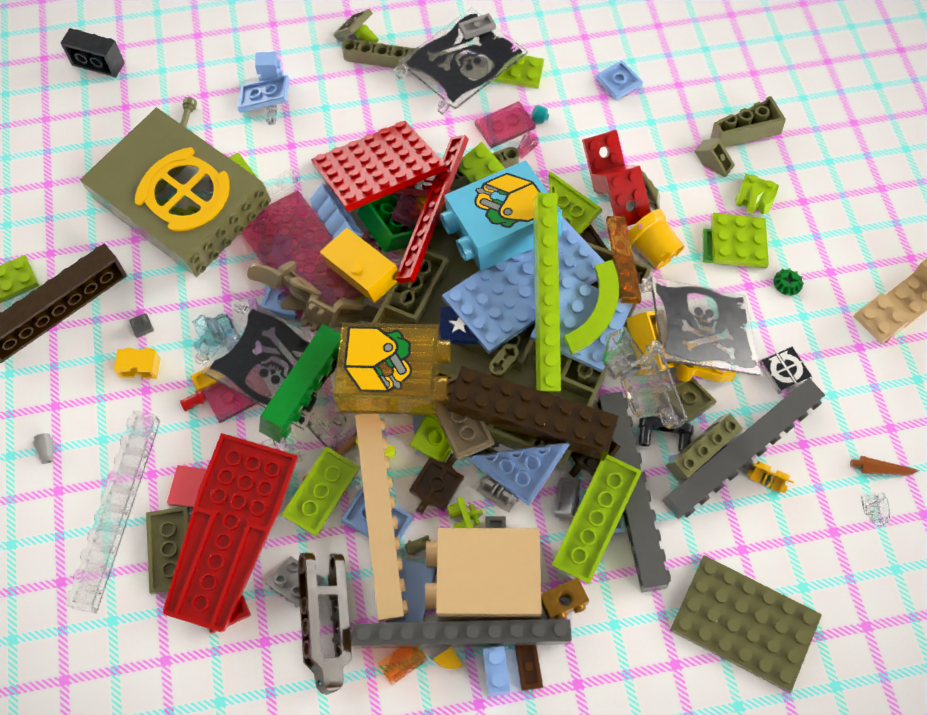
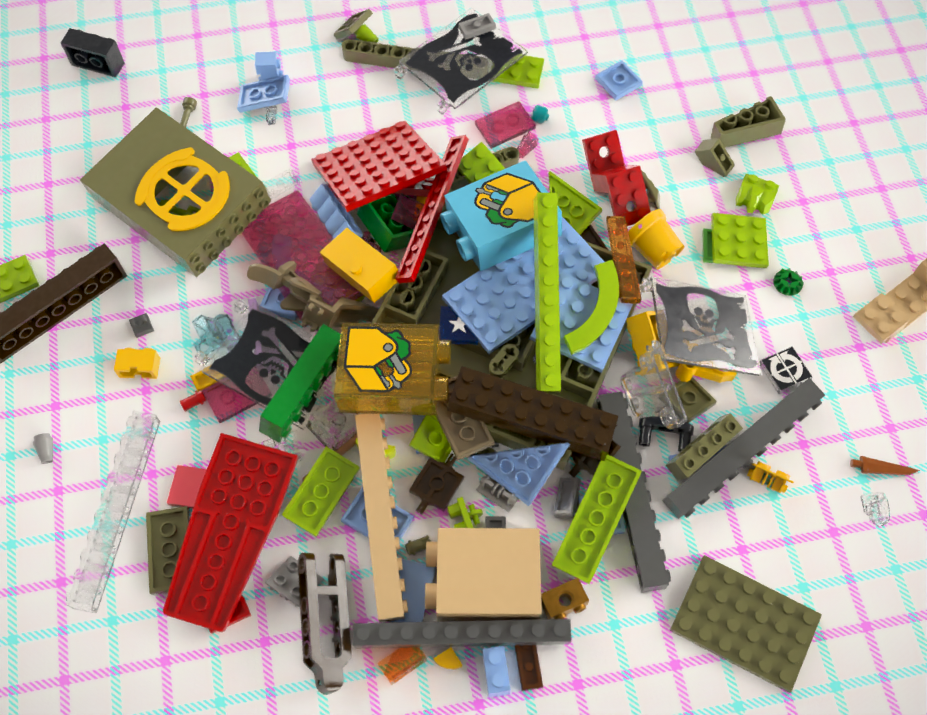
clear slope [603,326,647,380] -> none

